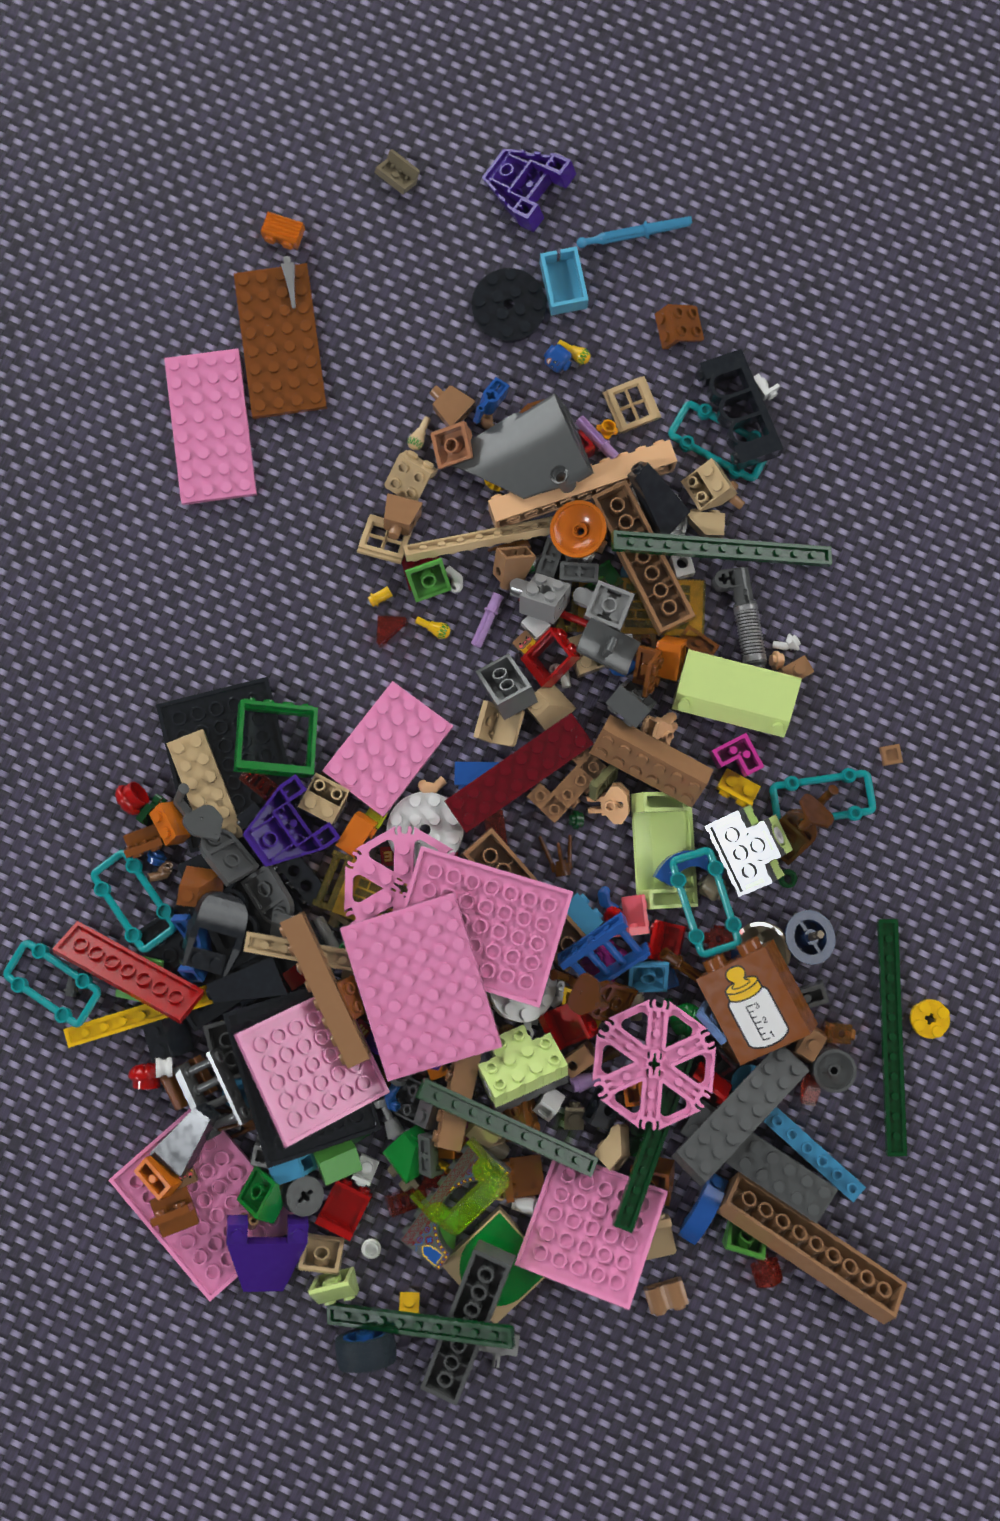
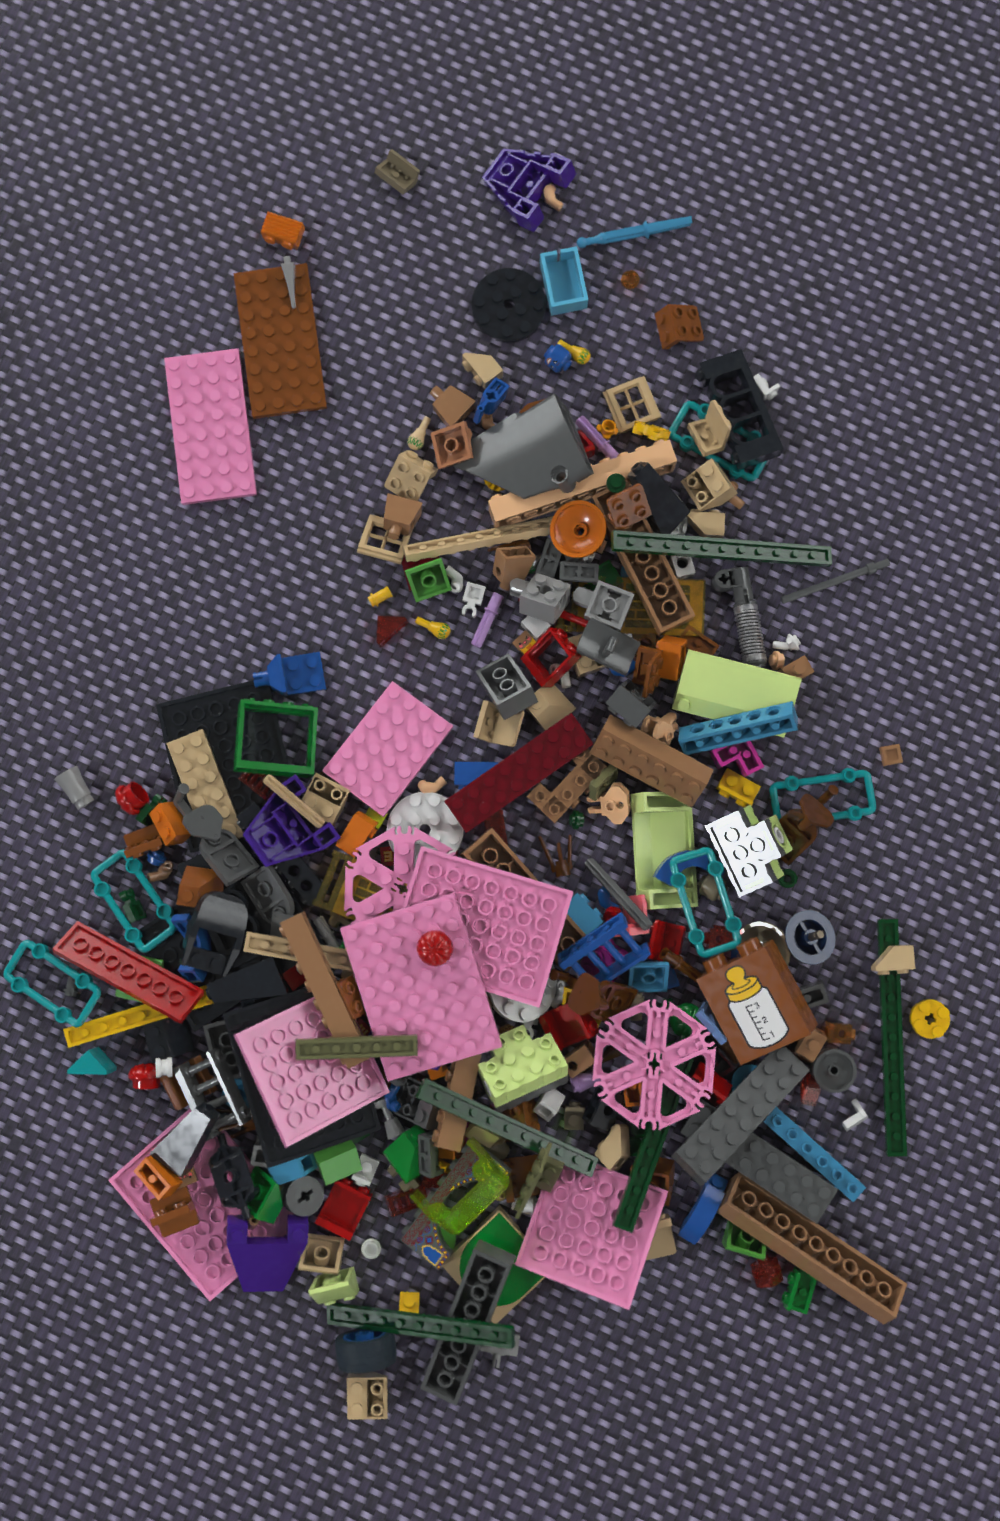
medium nougat brick [643,1276,689,1316] -> none
none -> light grey plant [54,766,94,810]
none -> teal slope [67,1046,117,1075]
none -> dark green plate [119,888,147,924]
none -> black plate [208,1133,260,1221]
none -> blue plate [253,652,326,697]
none -> tan axle [263,774,325,828]
none -> olive tile [295,1034,418,1060]
none -> tan slope [347,1372,388,1420]
none -> red piece [417,930,453,966]
none -> tan slope [462,352,503,389]
none -> white plate [462,582,486,618]
none -> olive bracket [514,1142,565,1219]
none -> light nougat arm [543,184,564,212]
none -> dark grey axle [584,858,652,931]
none -> dark green plate [606,473,626,493]
none -> dark orange bracket [606,483,652,531]
none -> clear orange plate [621,270,640,289]
none -> yellow plate [632,421,671,441]
none -> dark azure brick [678,701,798,755]
none -> tan bracket [687,400,732,457]
none -> dark grey bar [781,559,890,604]
none -> green bracket [781,1267,817,1315]
none -> white tile [842,1098,868,1131]
none -> tan slope [871,945,915,975]

